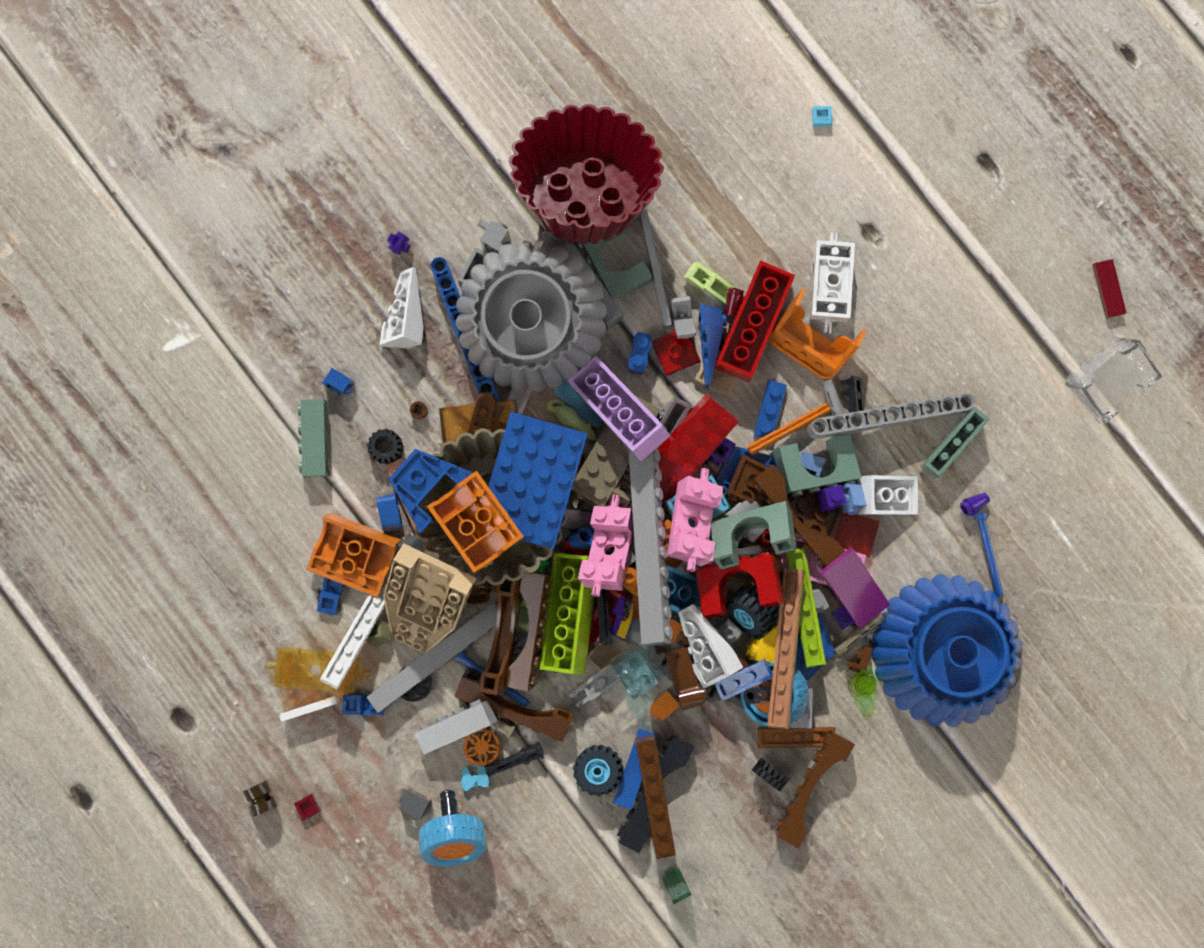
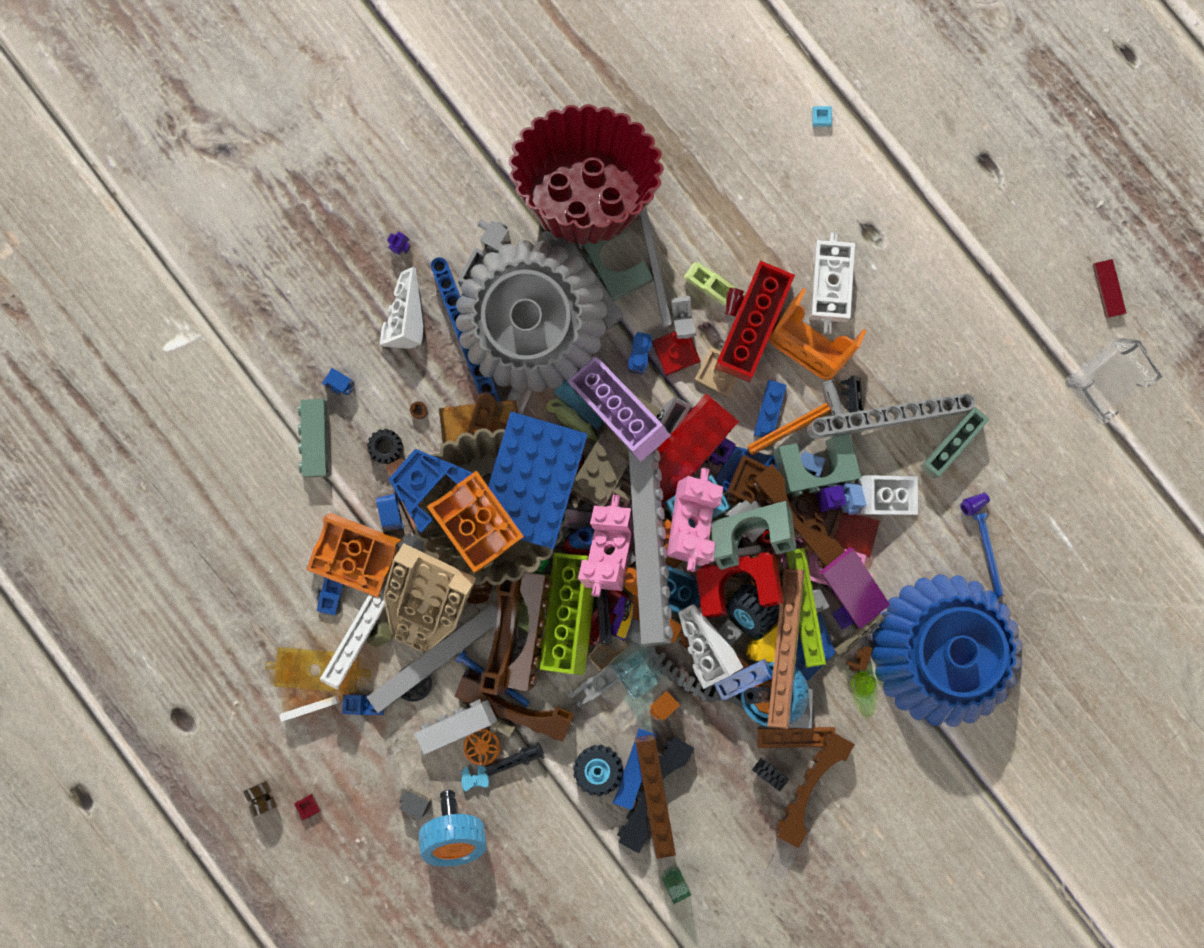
reddish brown door [665,647,707,711] -> none
blue wedge [698,305,727,389] -> none

